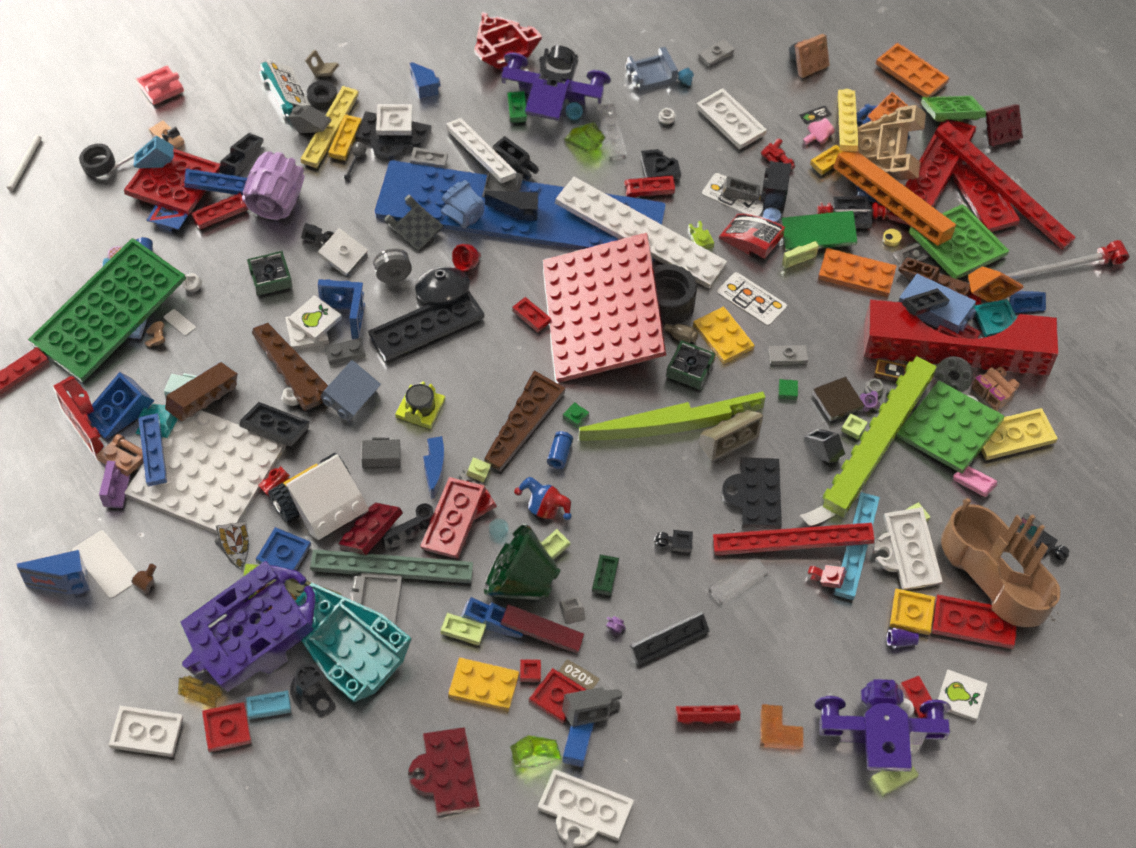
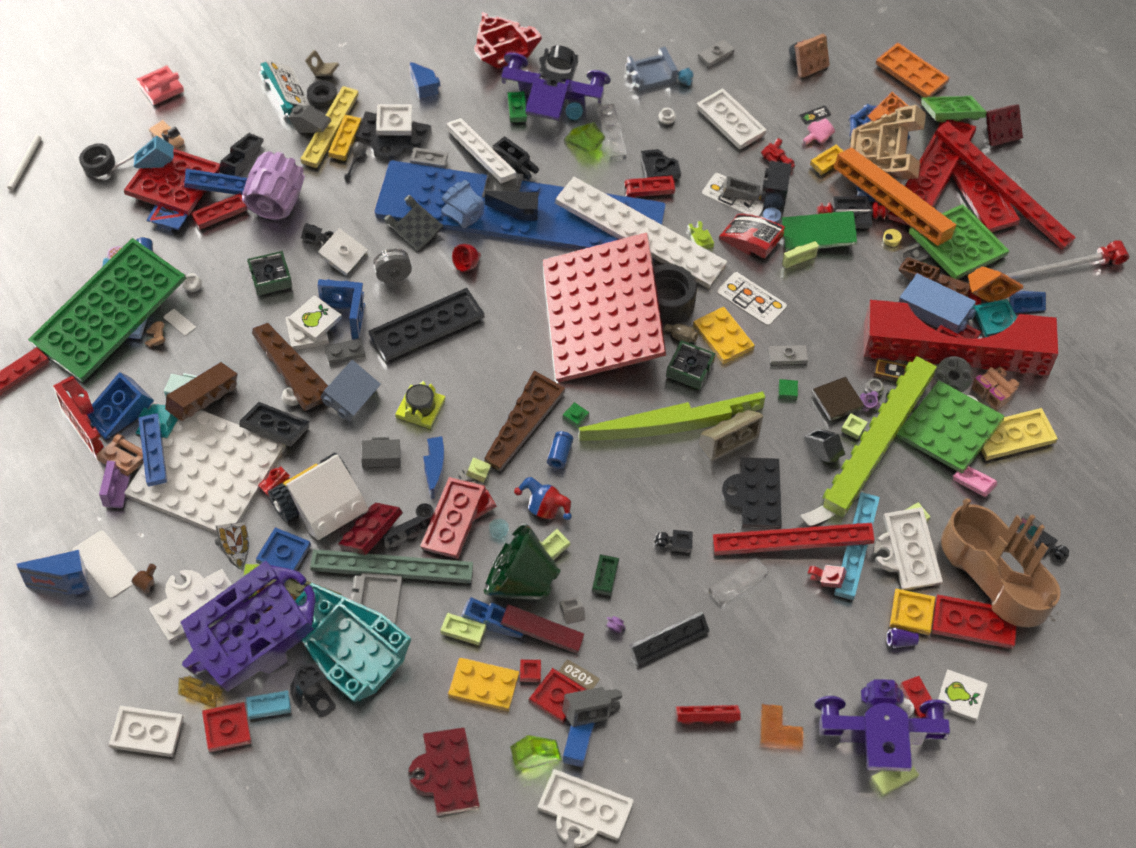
black dish [415,267,470,305] -> none
red plate [512,297,551,332] -> none
orange plate [818,248,897,297] -> none
light yellow plate [837,89,858,152] -> none
black plate [902,288,950,316] -> none
none -> white plate [149,569,232,644]

